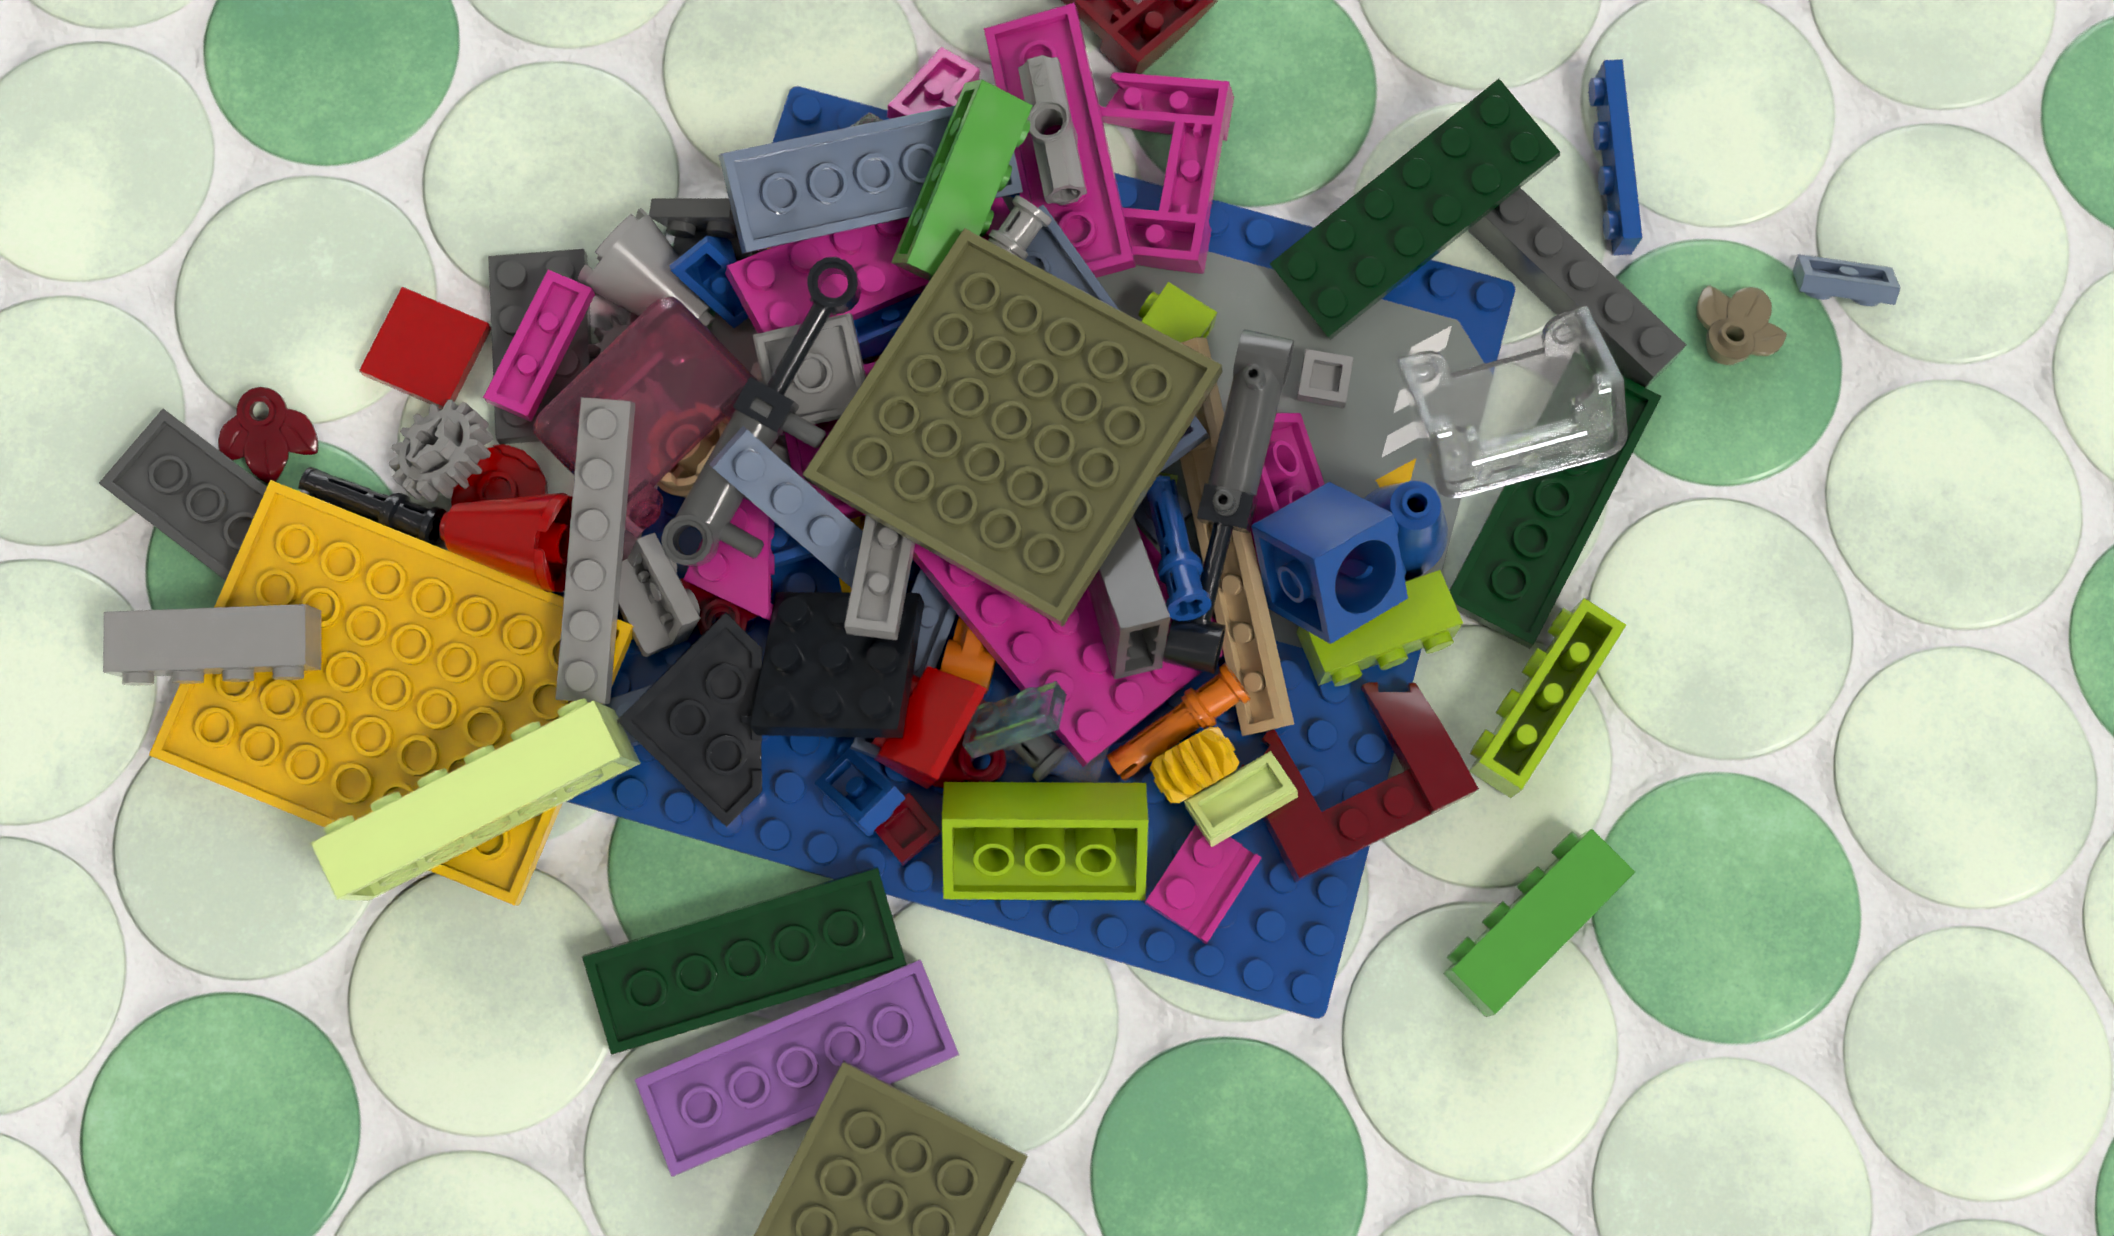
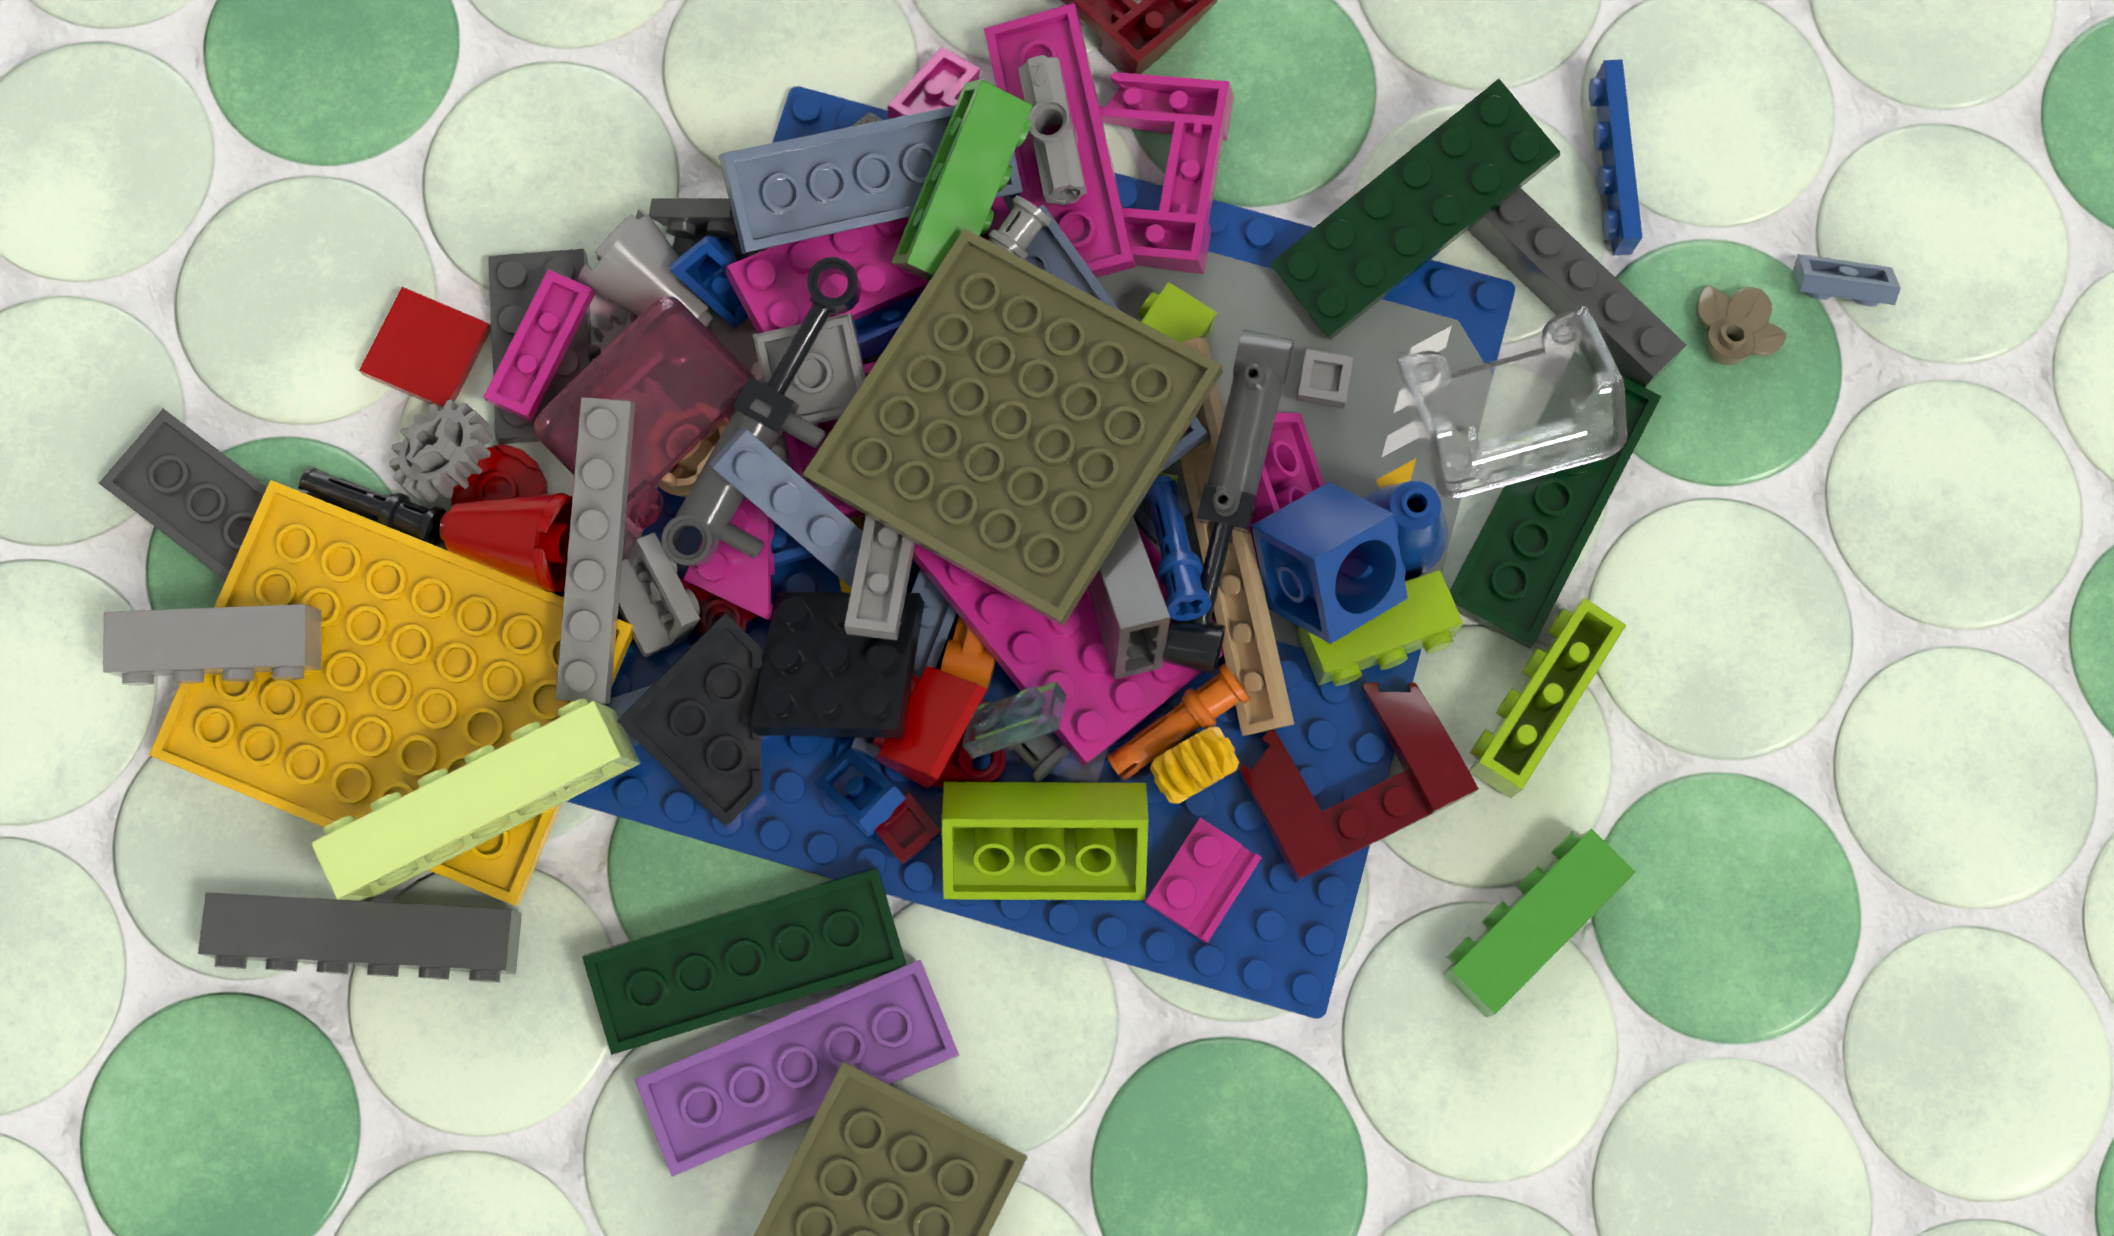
dark red plate [218,387,319,484] -> none
yellowish green tile [1184,751,1298,847] -> none
none -> dark grey brick [198,892,522,983]

